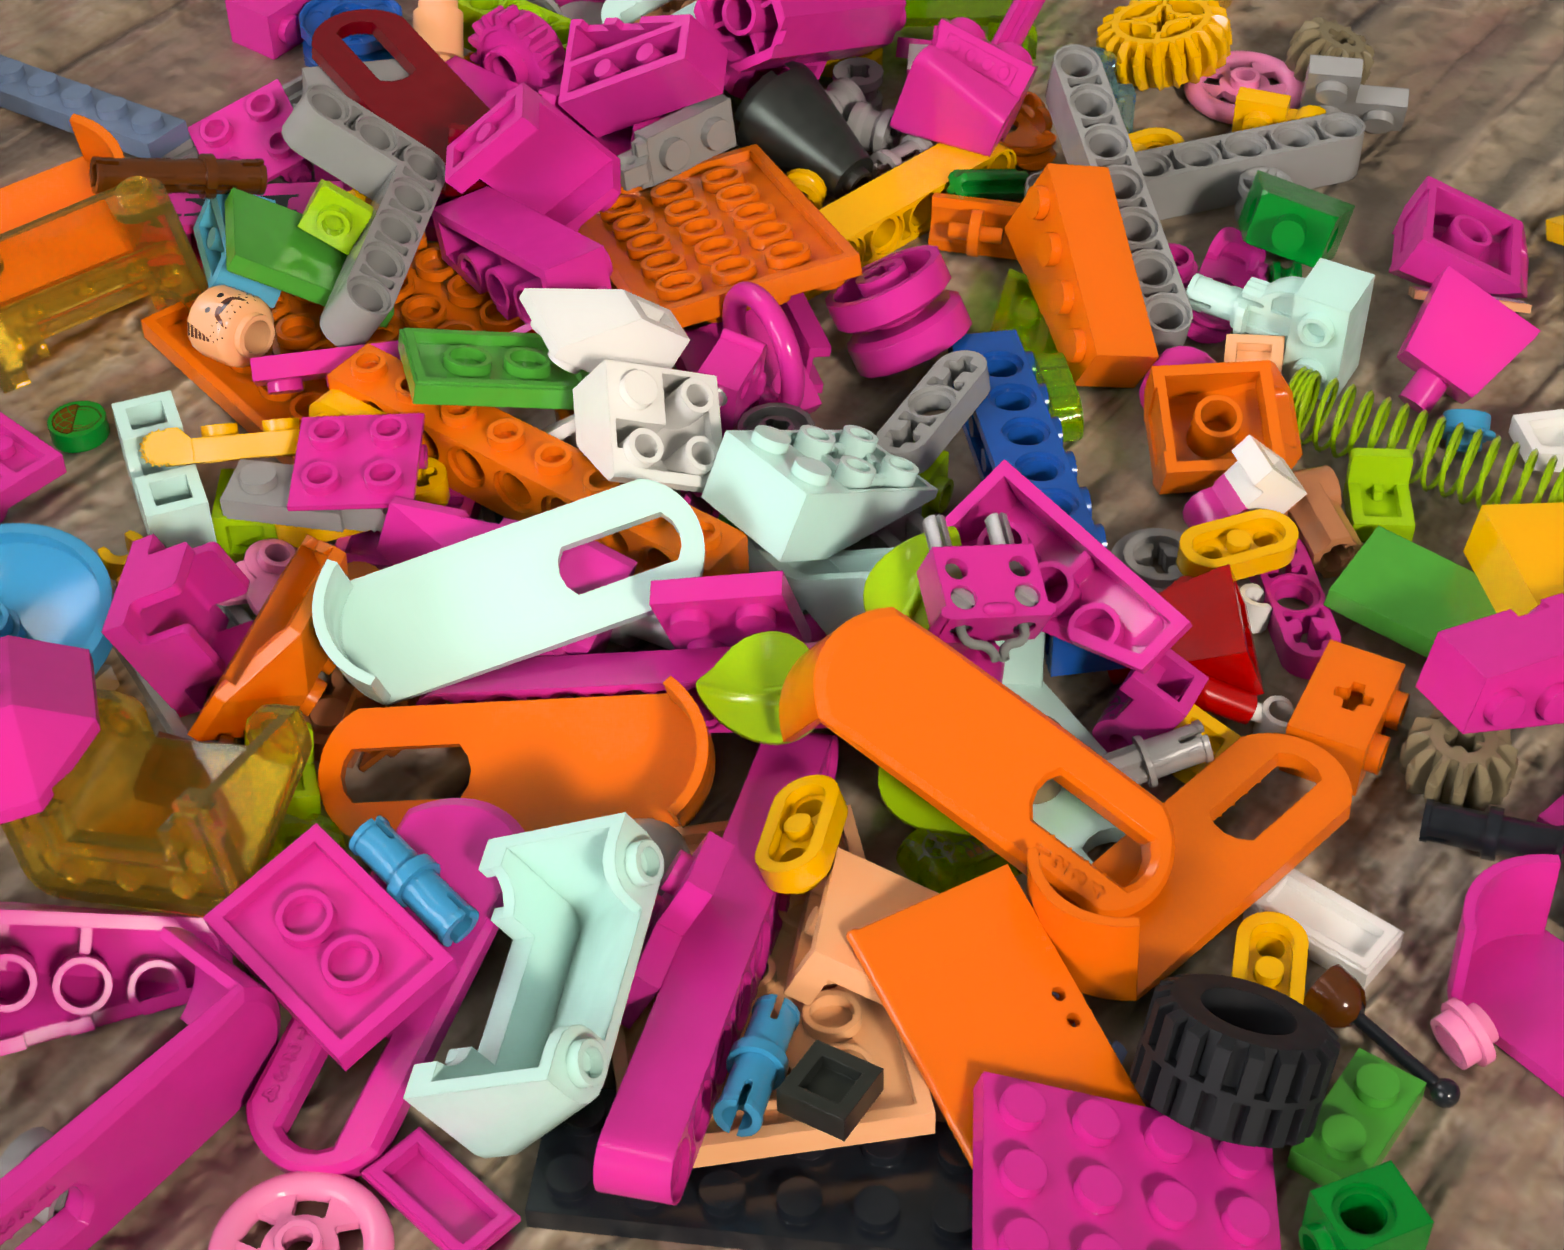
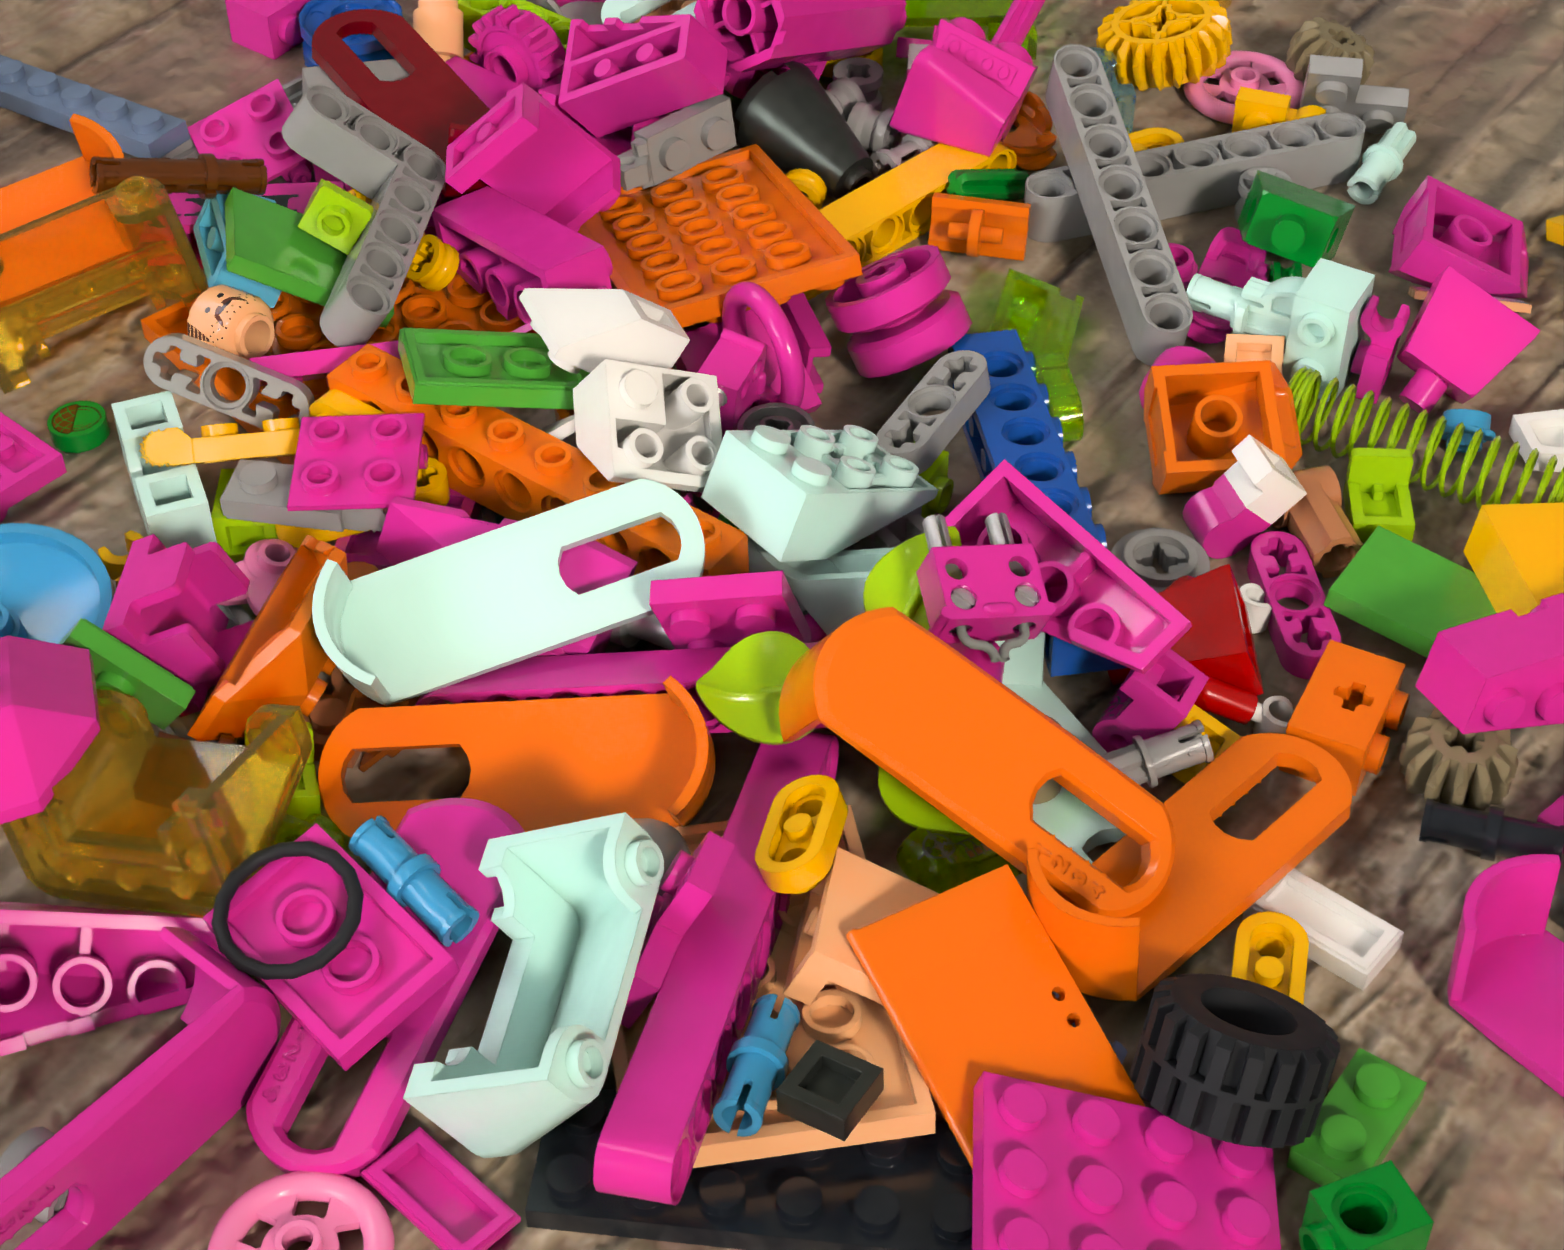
orange wedge [1004,163,1159,388] -> none
yellow plate [1176,509,1299,581] -> none
hinge [1303,964,1461,1108] -> none
bright pink plate [1430,997,1499,1070] -> none
none -> bright green plate [59,618,196,730]
none -> light grey beam [143,333,315,429]
none -> black piece [212,841,364,980]
none -> yellow bush [406,234,459,292]
none -> light aqua axle [1347,122,1417,205]
none -> dark pink plate [1351,295,1410,404]

